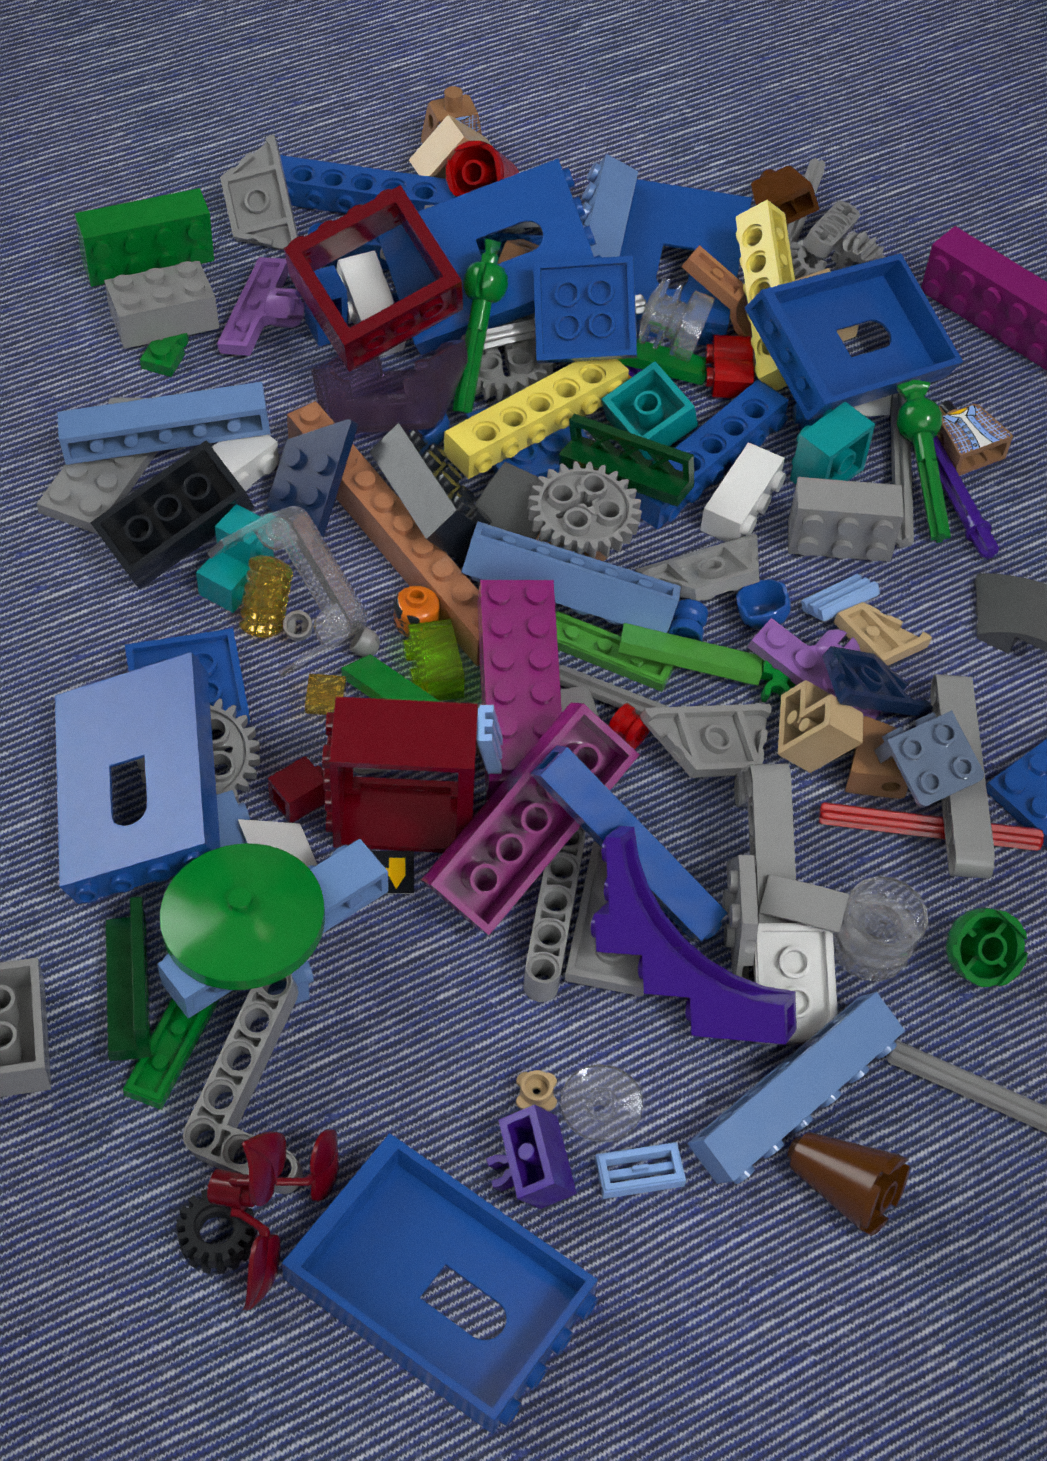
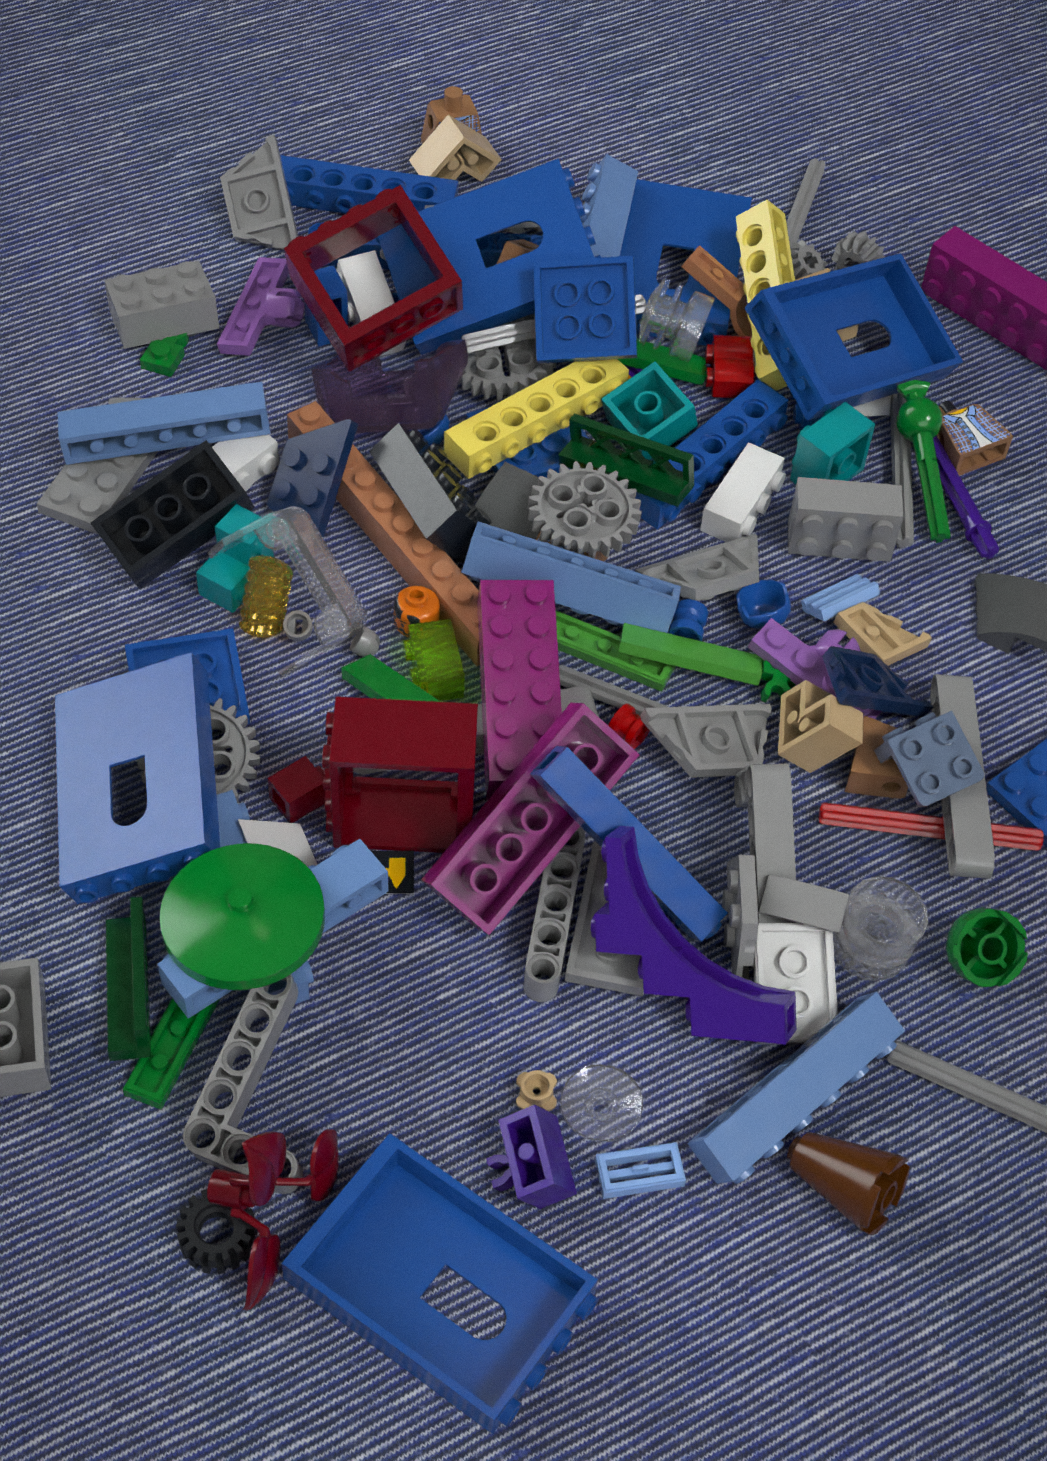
green brick [74,188,214,287] -> none
clear yellow panel [305,674,347,715] -> none
red cone [446,141,519,197] -> none
green piece [452,239,508,414] -> none
light blue tile [476,705,503,774] -> none
reddish brown torso [751,166,820,224] -> none
light grey beam [803,201,860,258] -> none

